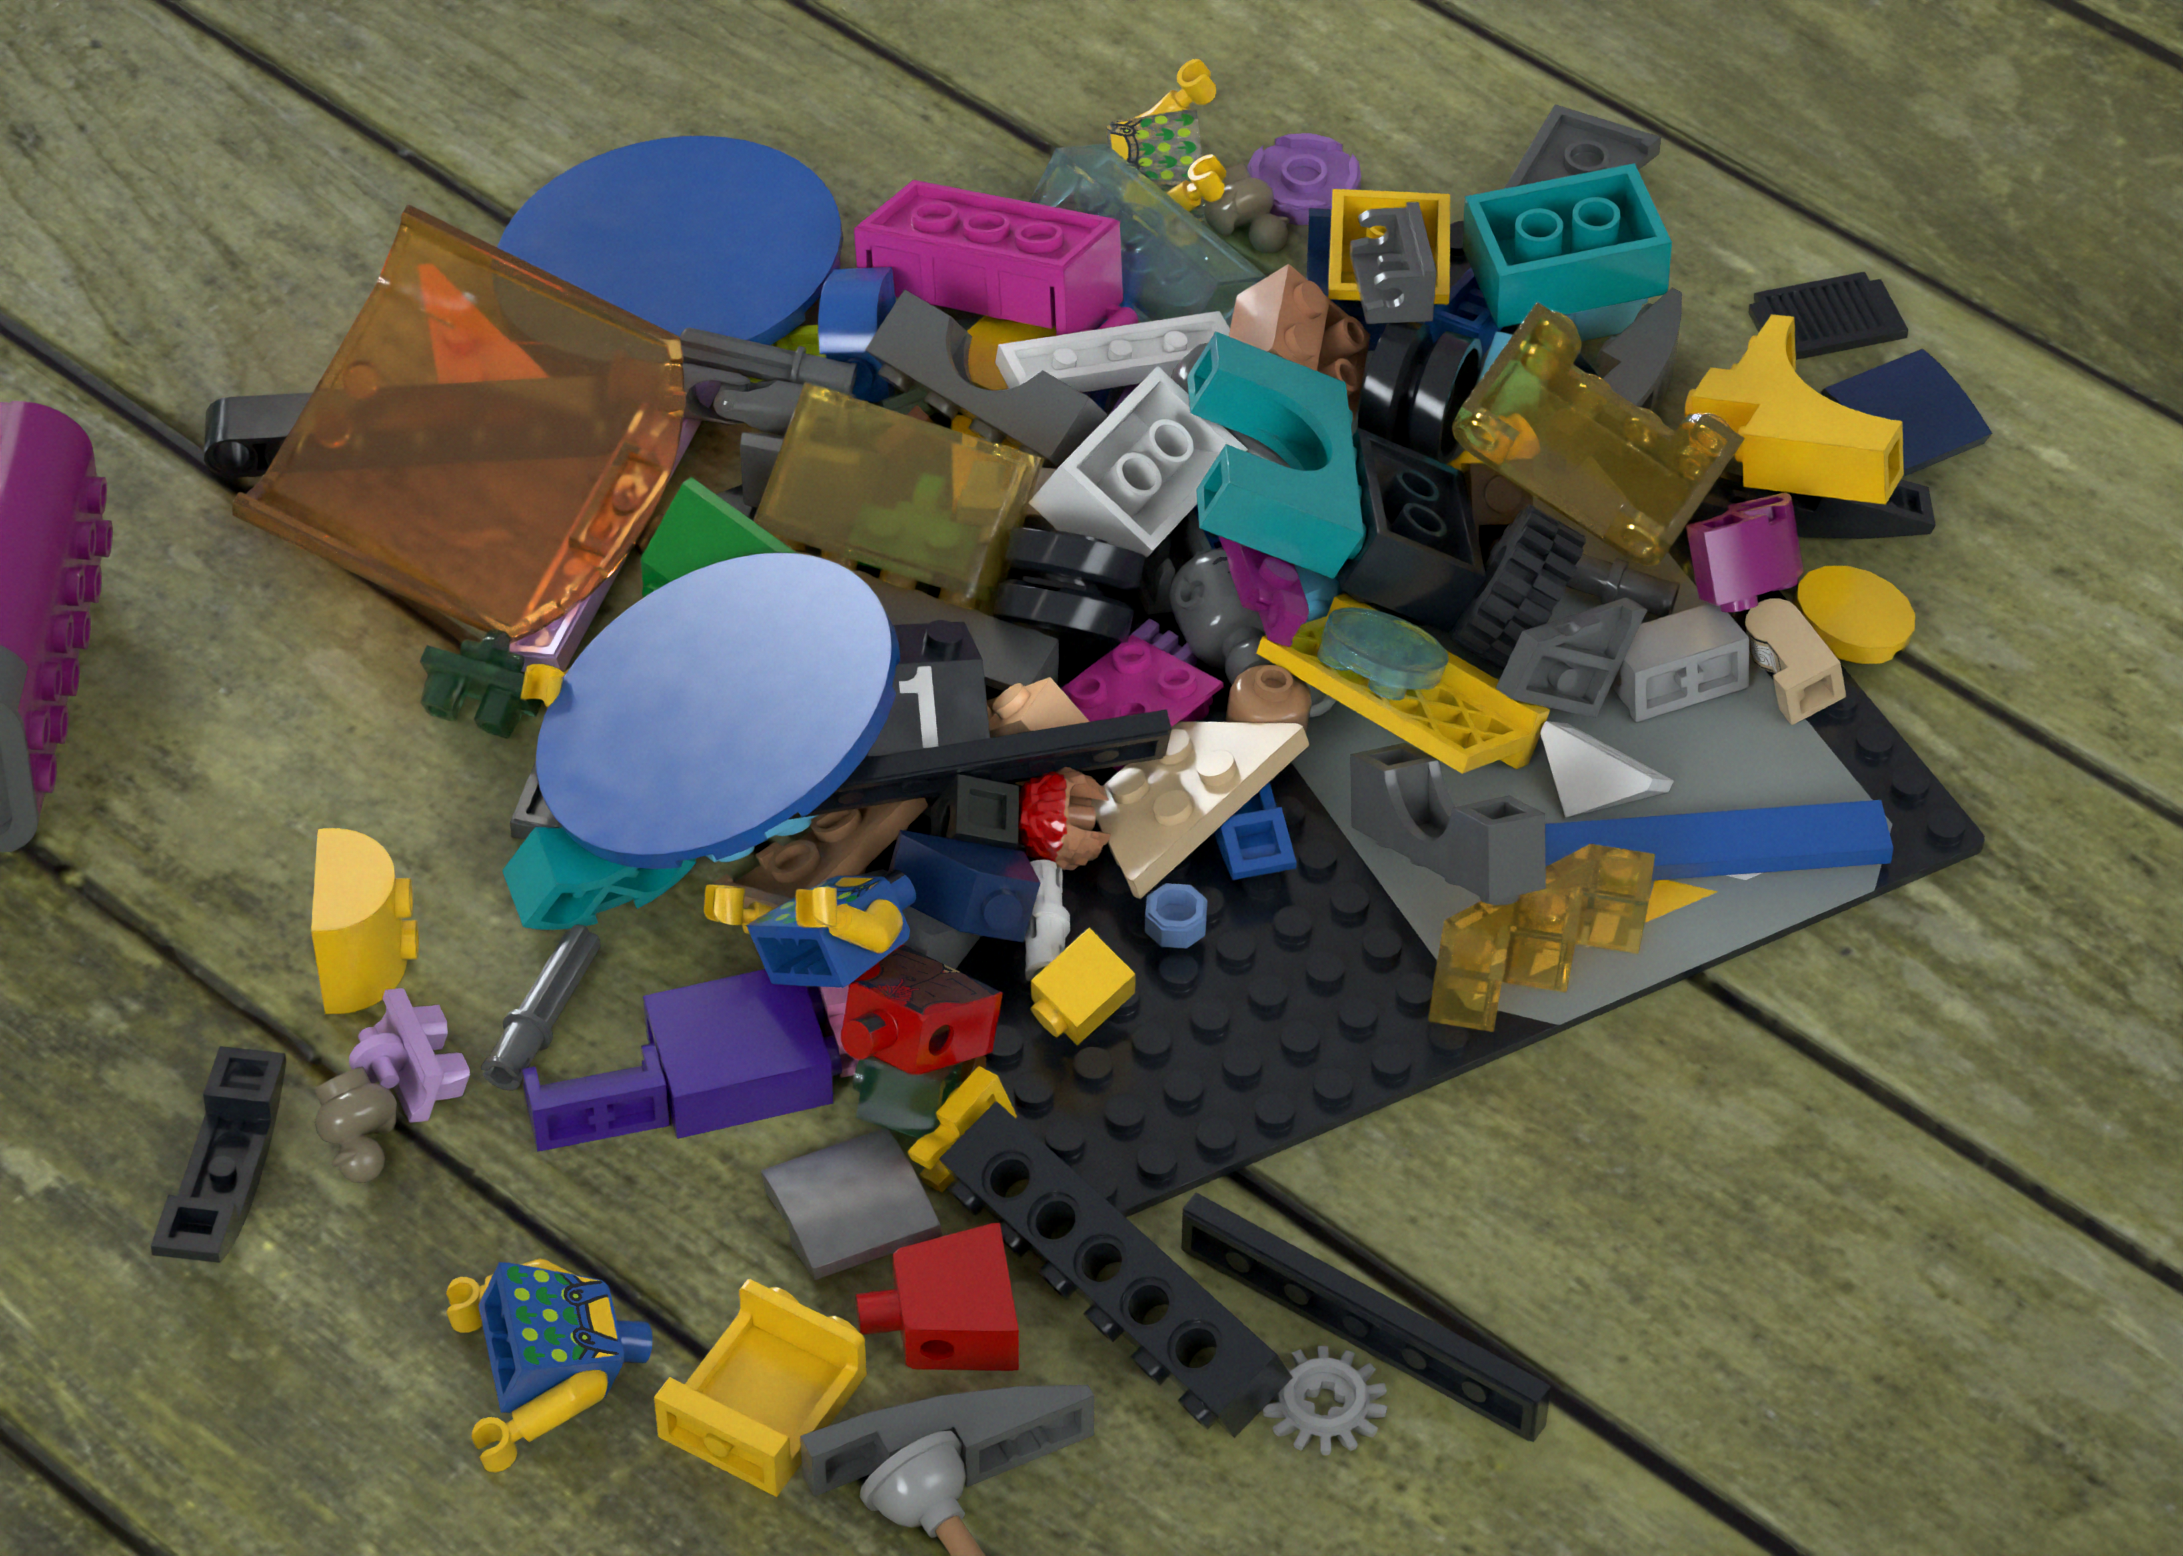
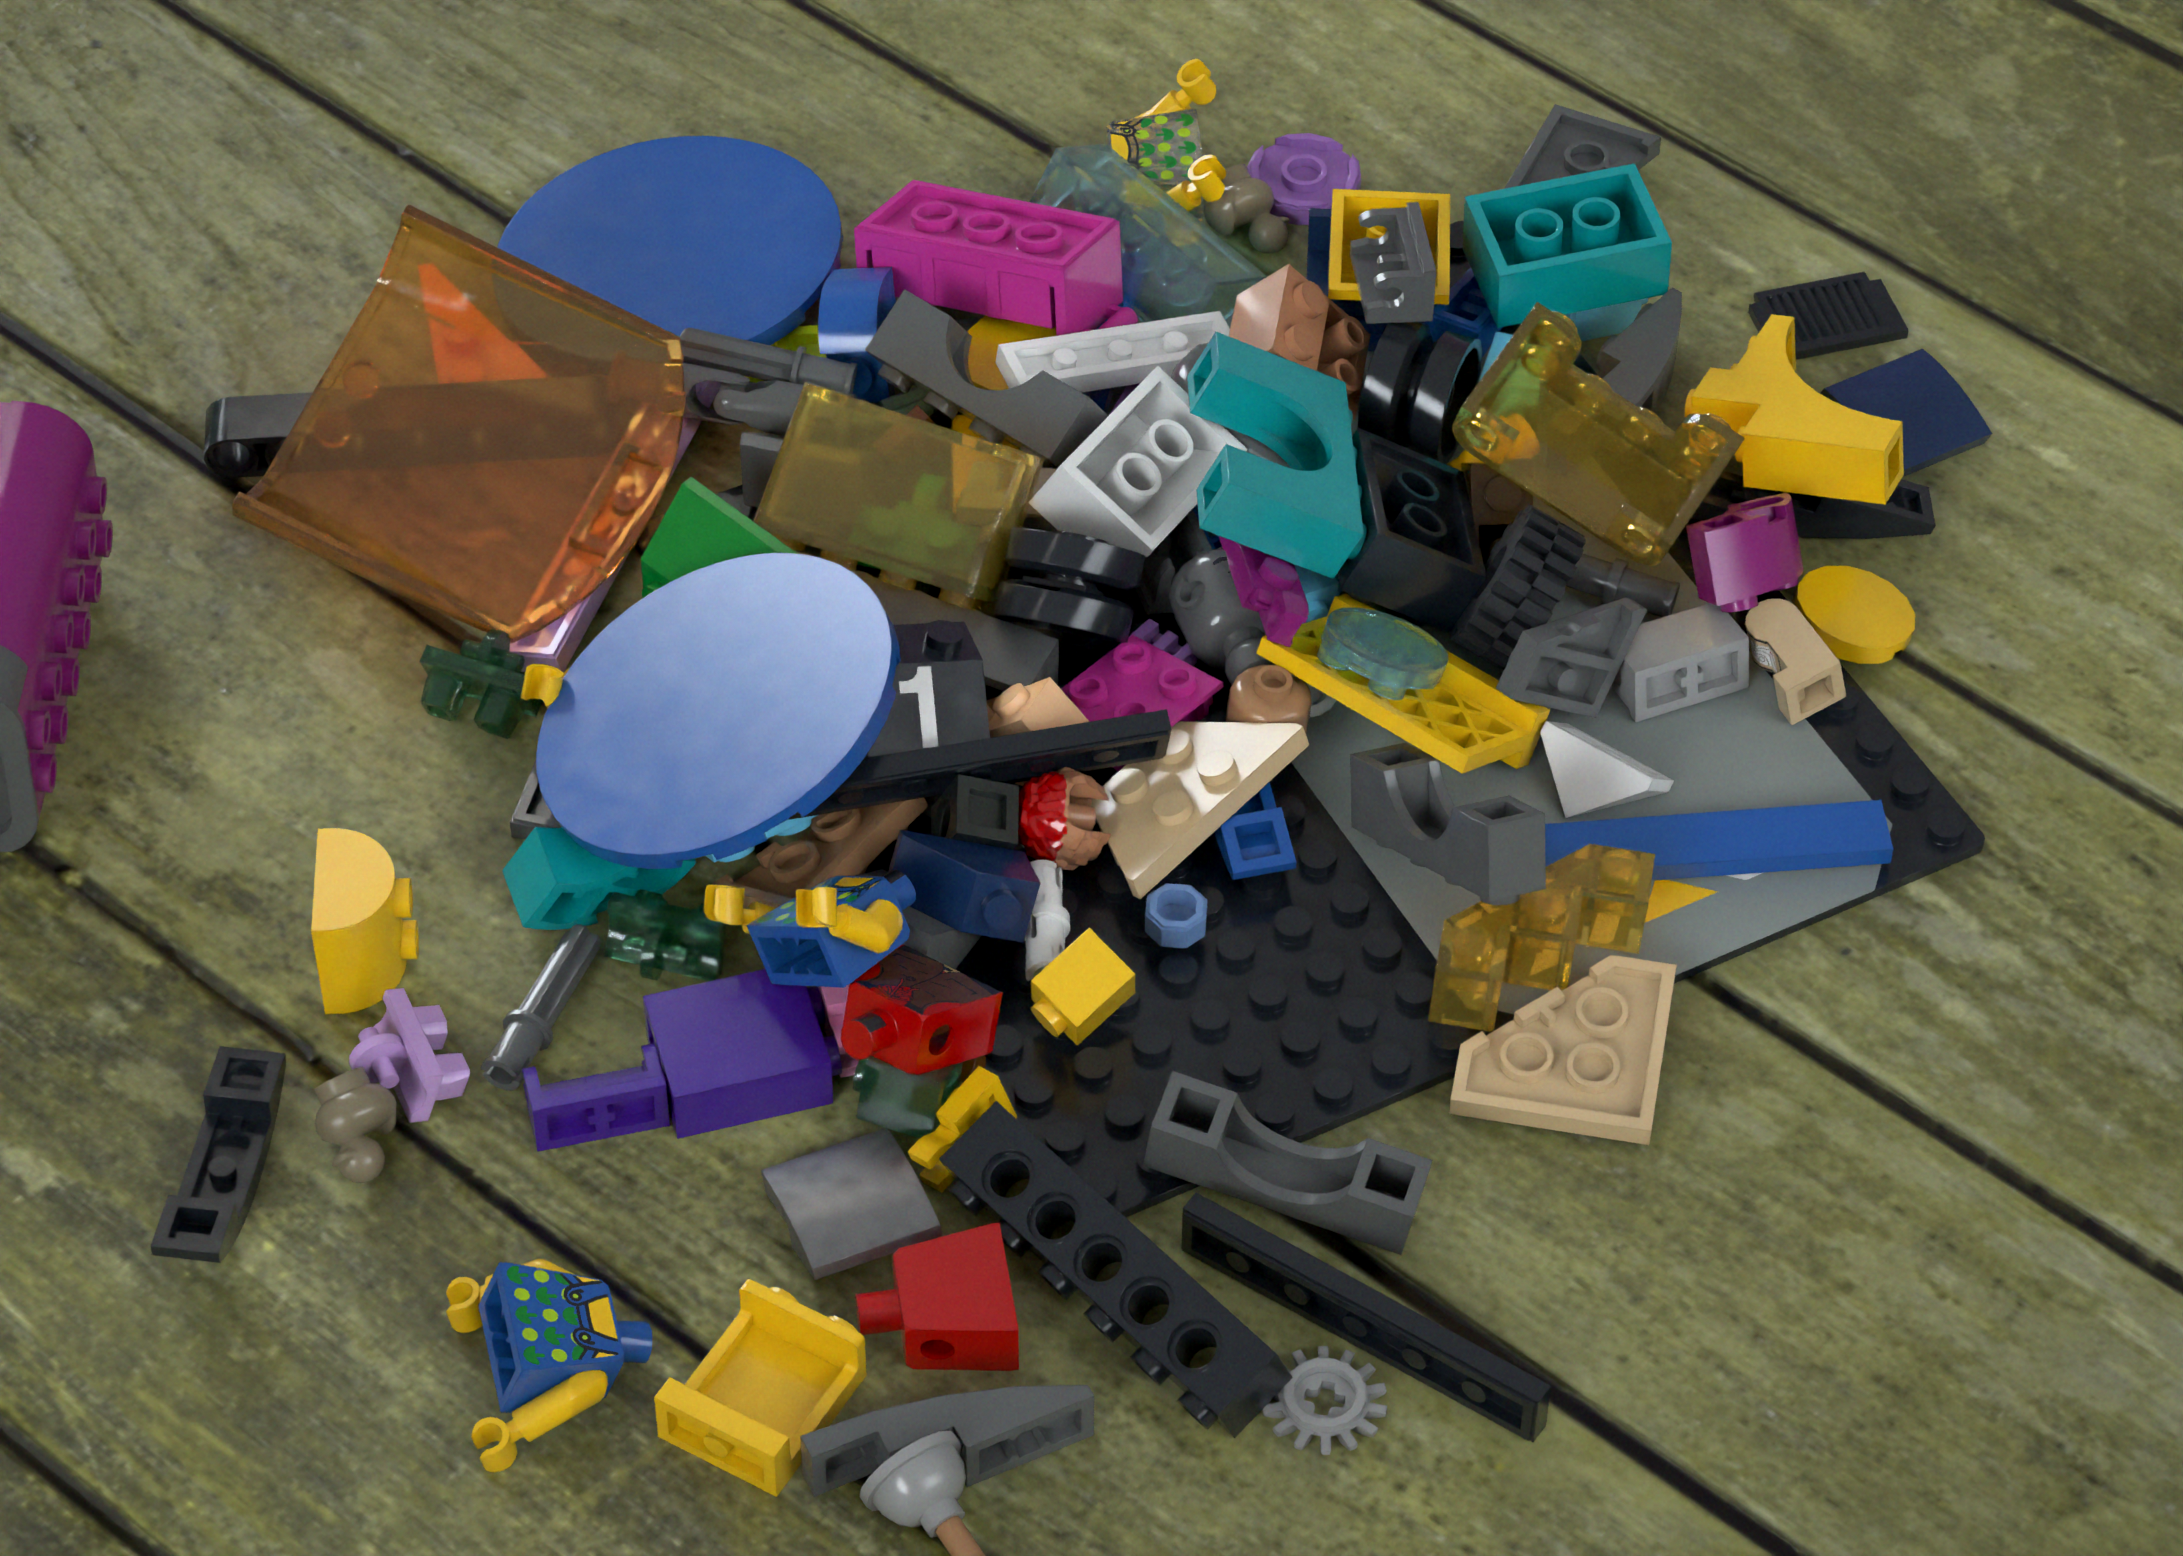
none -> clear green hips [604,889,726,981]
none -> dark grey arch [1143,1071,1433,1255]
none -> tan plate [1449,955,1677,1145]

